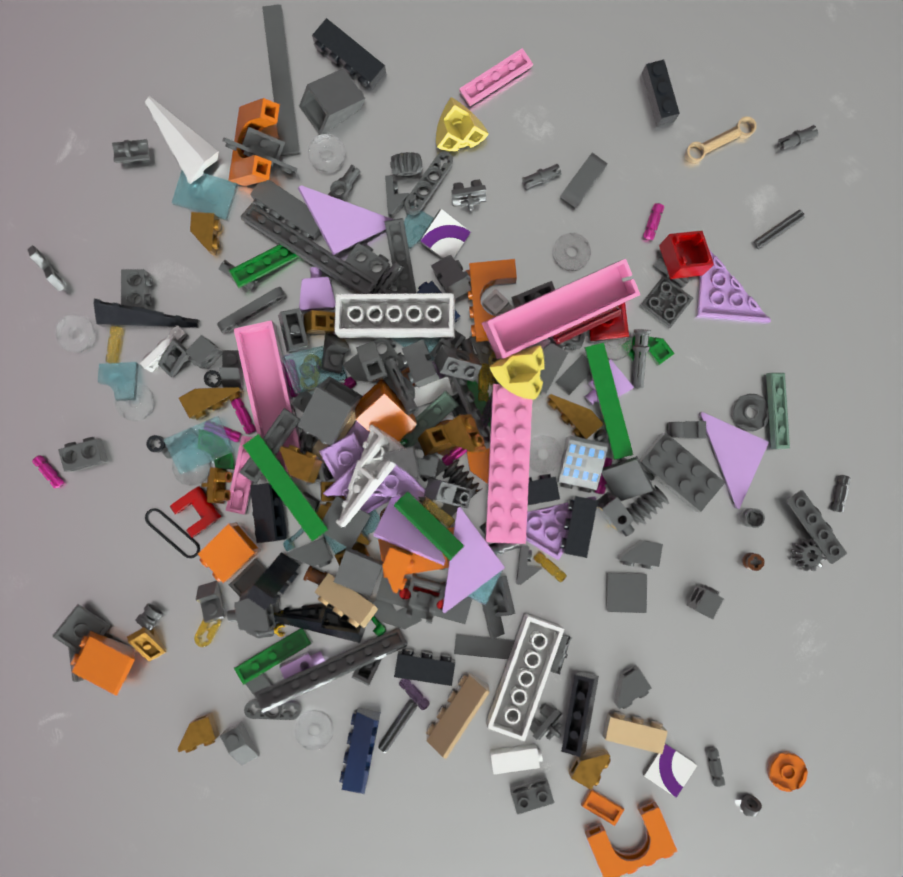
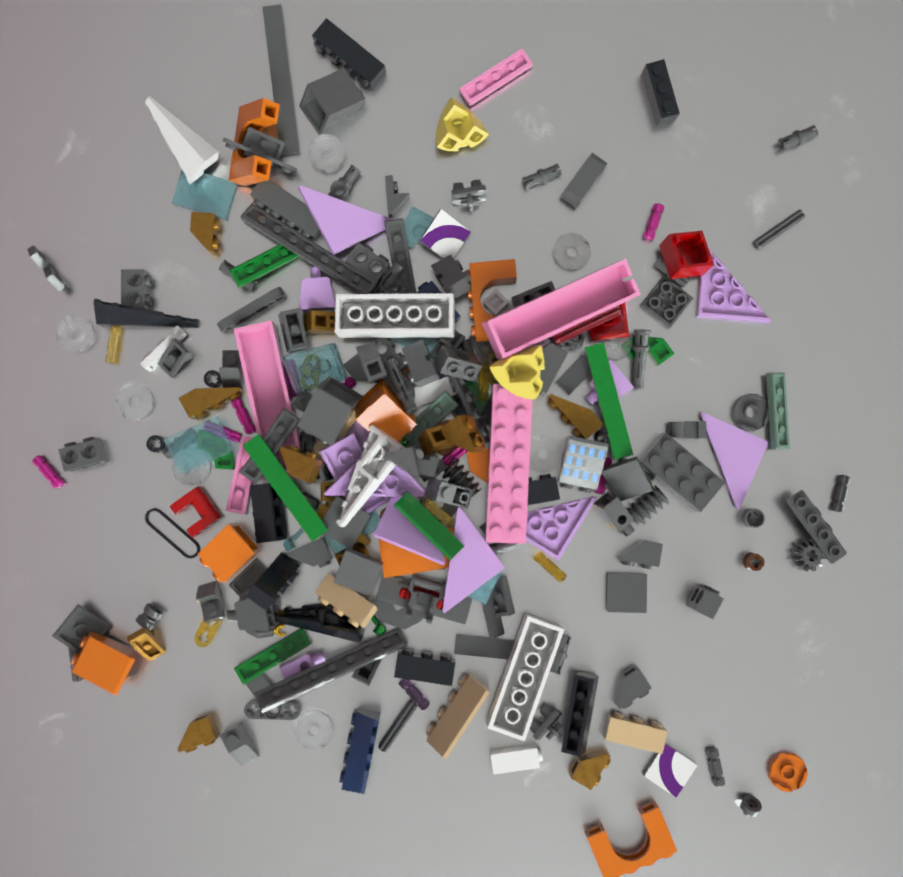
clear light blue tile [98,362,139,401] -> none
dark grey hips [112,139,150,163] -> none
dark grey brick [185,335,222,369] -> none
pearl gold hips [201,467,232,504] -> none
reddish brown bush [303,566,328,586] -> none
dark grey slope [321,333,349,374] -> none
orange slope [383,546,414,593] -> none
dark grey gear [390,152,423,176] -> none
dark grey beam [404,151,453,215] -> none
dark grey brick [510,778,555,815] -> none
dark grey slope [516,545,542,585] -> none
black brick [560,496,598,558] -> none
orange tile [581,789,625,826] -> none
tan piece [685,116,757,164] -> none

